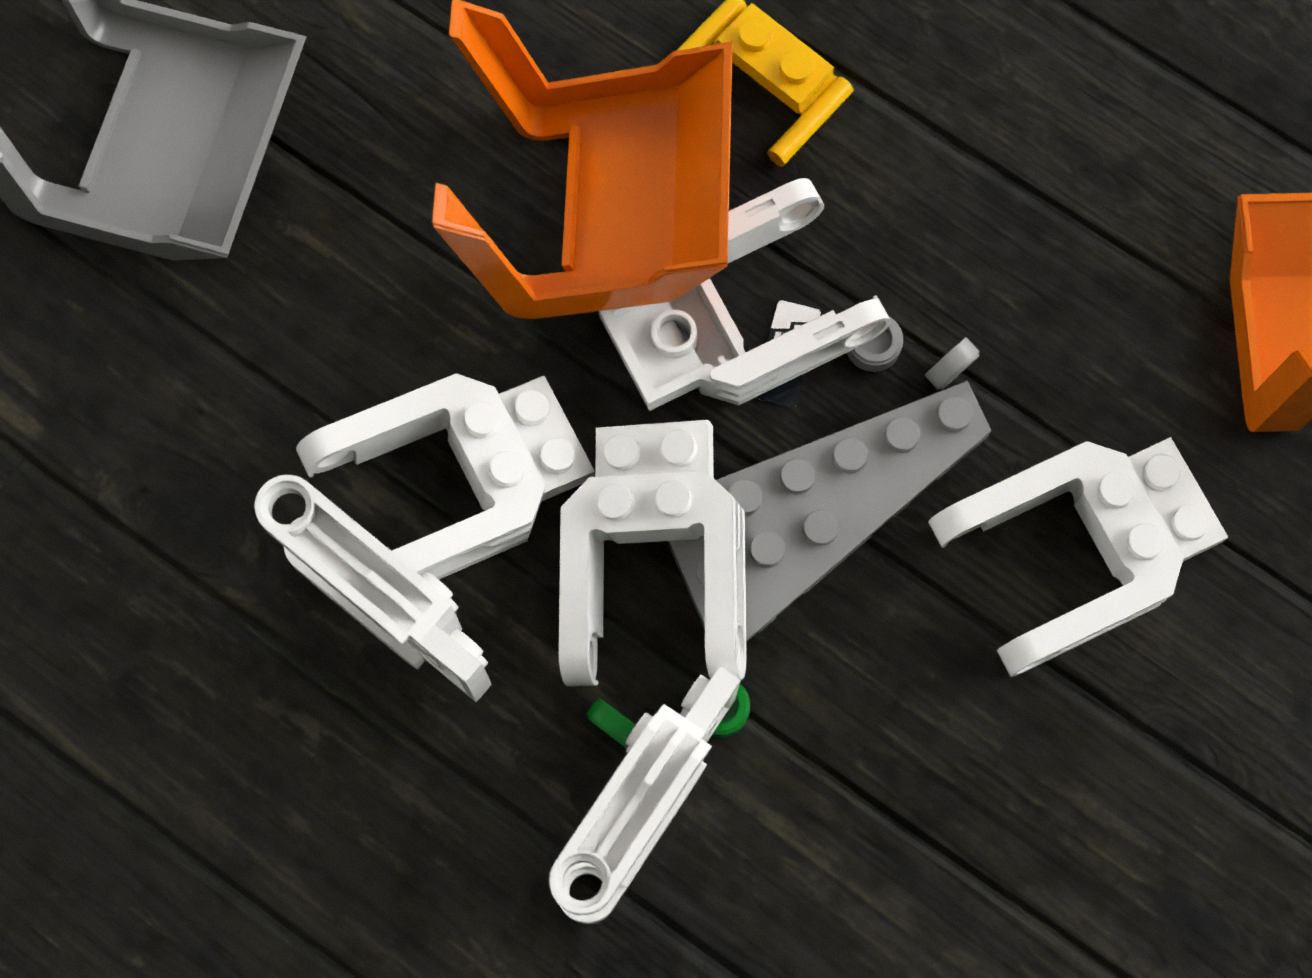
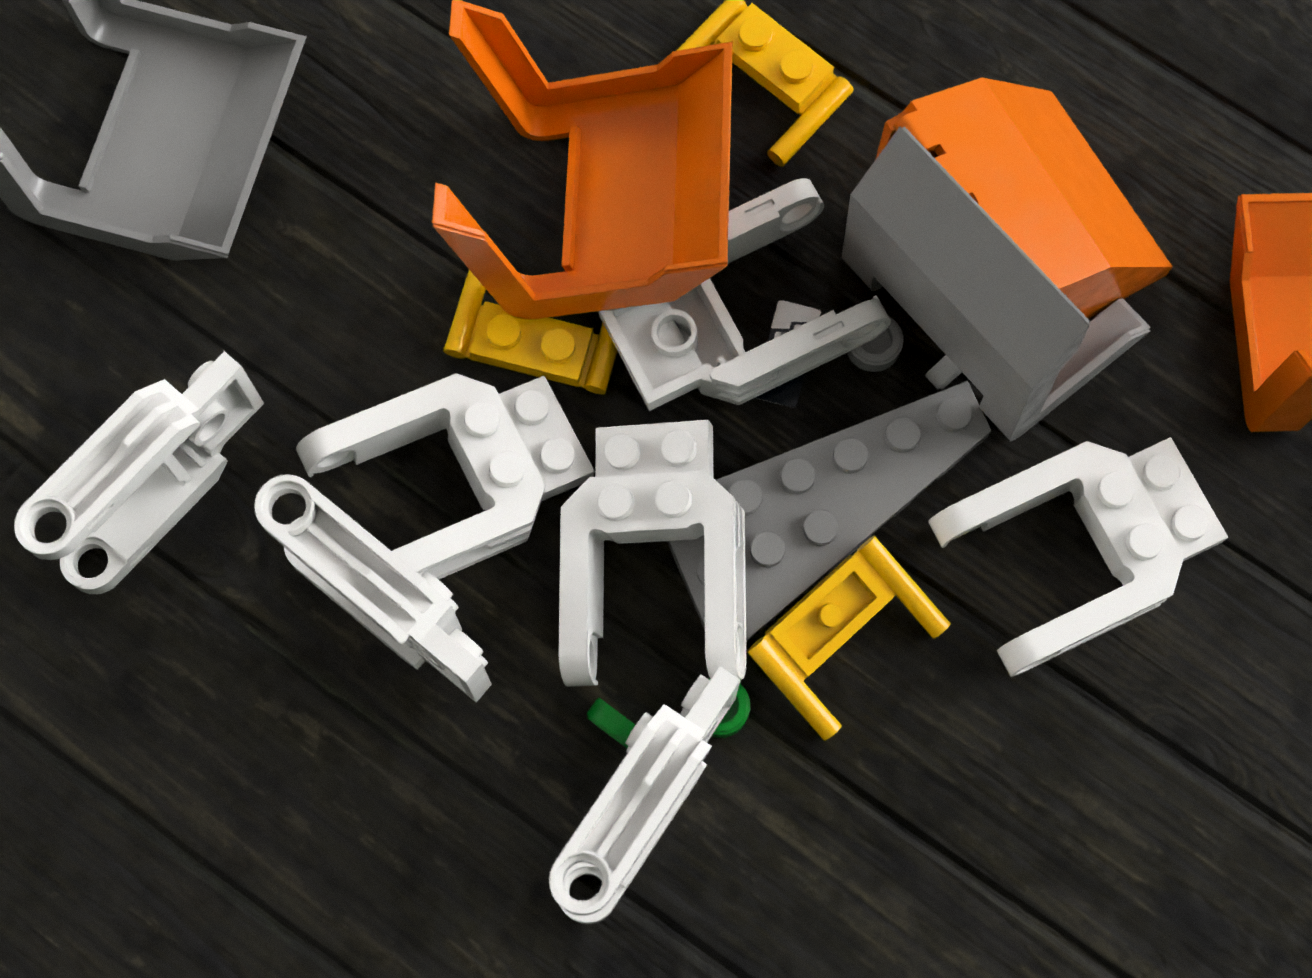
none -> white plate [14,351,264,594]
none -> yellow plate [443,270,618,394]
none -> yellow plate [747,535,951,741]
none -> light grey piece [842,127,1151,441]
none -> orange windscreen [875,77,1173,319]

